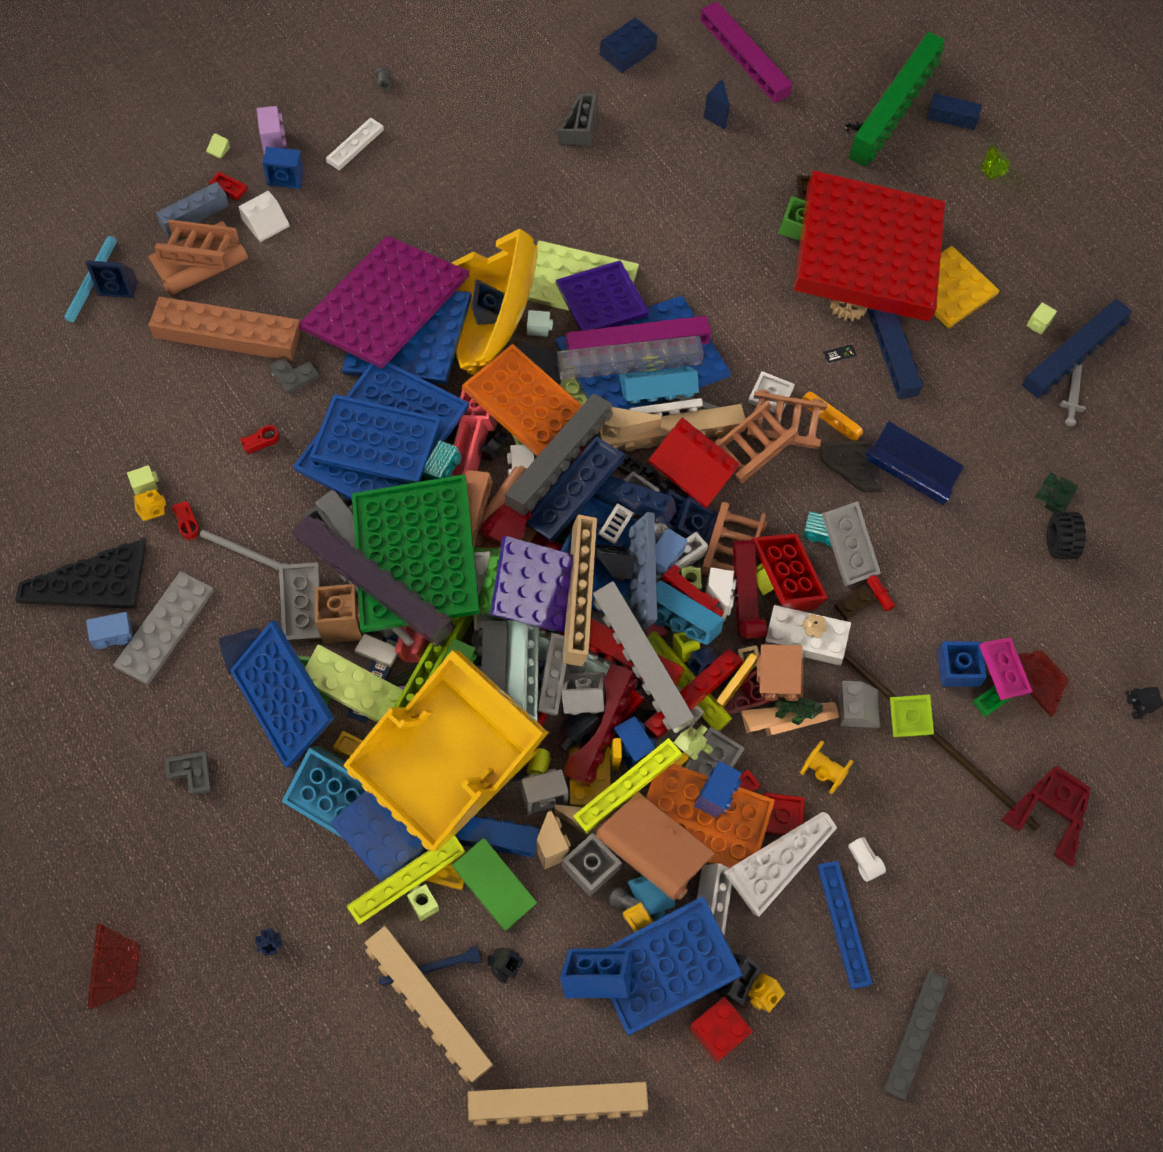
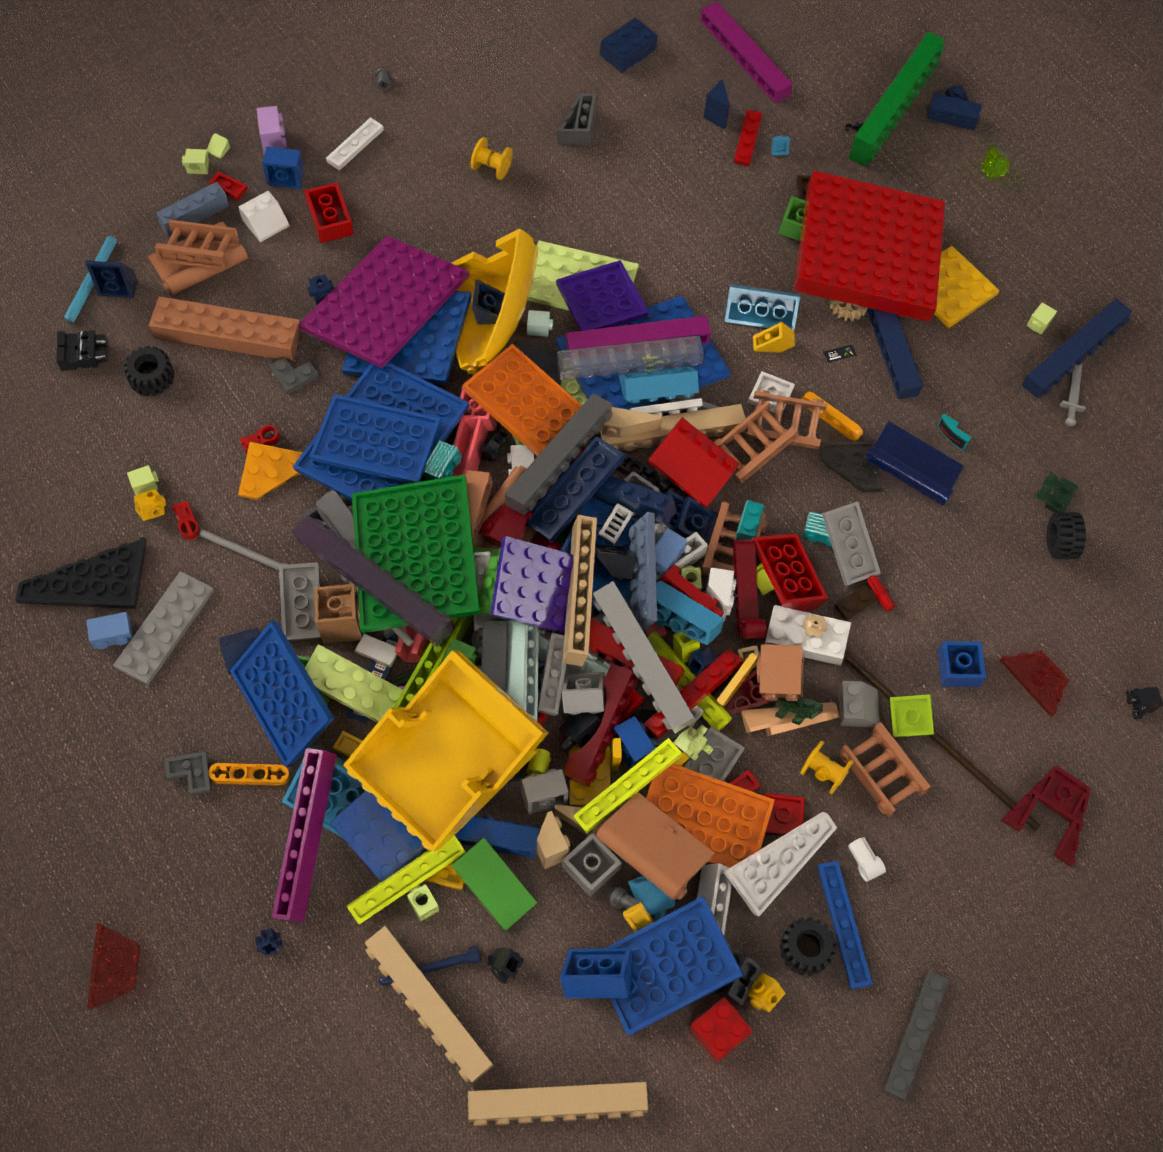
blue brick [694,761,742,818] -> none
green plate [972,686,1013,718] -> none
dark pink plate [979,637,1033,700] -> none
none -> black hips [56,330,108,371]
none -> black tyre [124,346,174,396]
none -> yellowish green brick [182,149,209,174]
none -> light orange beam [208,763,290,785]
none -> light orange plate [238,442,303,500]
none -> magenta brick [272,748,337,923]
none -> red brick [304,182,354,243]
none -> dark blue brick [307,274,334,305]
none -> yellow hose [471,137,513,180]
none -> dark azure slope [724,284,800,331]
none -> red plate [733,109,763,167]
none -> teal brick [734,500,764,541]
none -> yellow slope [753,322,795,353]
none -> dark azure tile [771,135,790,156]
none -> black tyre [780,917,837,976]
none -> nougat fence [840,722,931,818]
none -> slope [937,413,971,451]
none -> dark blue plate [946,85,968,101]

